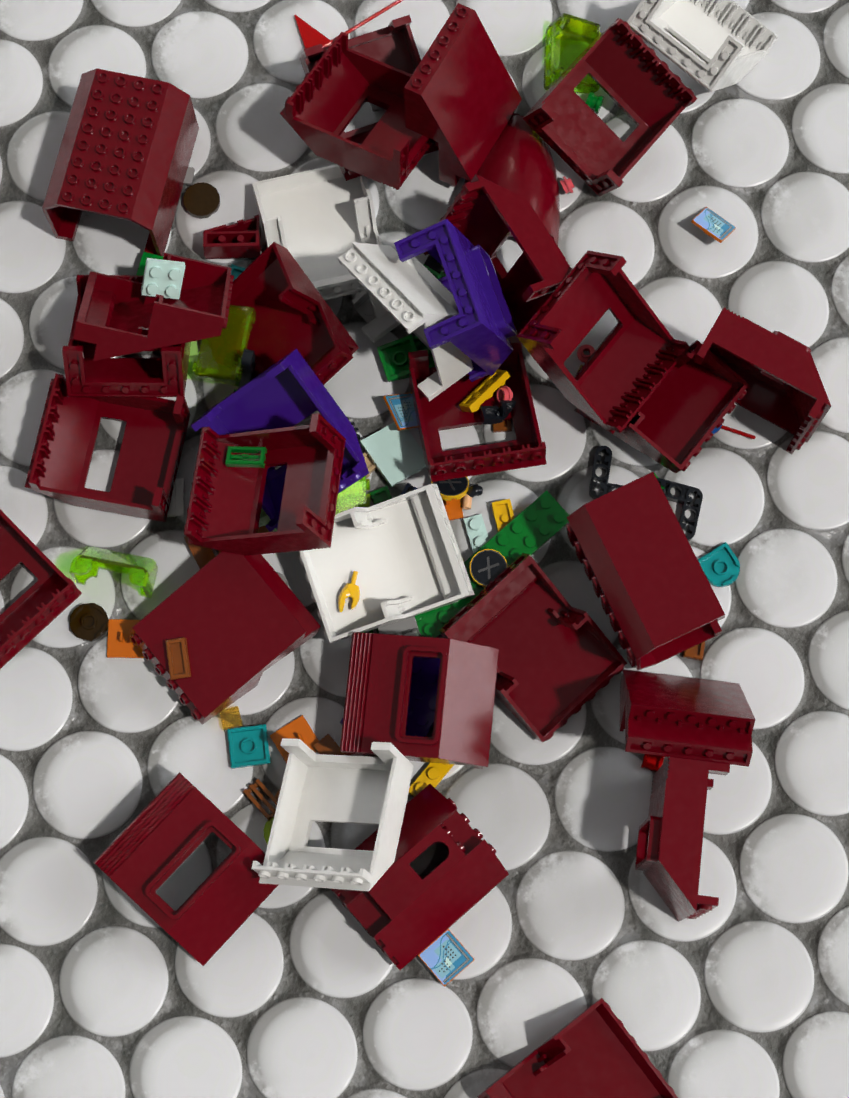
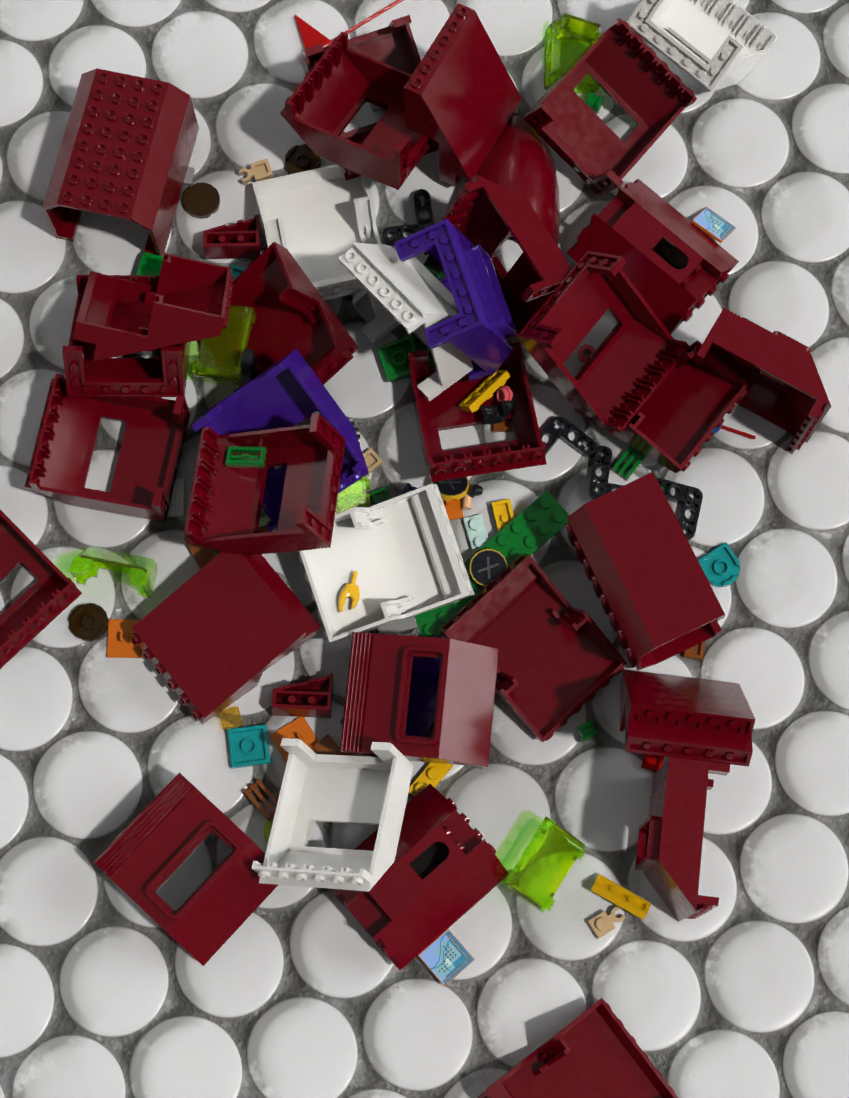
light aqua plate [141,258,186,299] -> none
dark orange tile [165,637,191,680] -> none
light aqua piece [360,422,426,487] -> none
piece [383,392,418,431] -> none
coral plate [560,176,575,194] -> none
none -> tan plate [239,159,273,184]
none -> dark red wedge [271,673,333,718]
none -> dark brown tile [285,144,321,174]
none -> black beam [382,189,434,246]
none -> clear neon green windscreen [502,816,586,913]
none -> black beam [540,416,597,457]
none -> dark red panel [566,179,739,334]
none -> green wheel [575,720,599,743]
none -> tan plate [588,906,625,939]
none -> yellow plate [591,874,651,920]
none -> green tile [612,446,647,481]

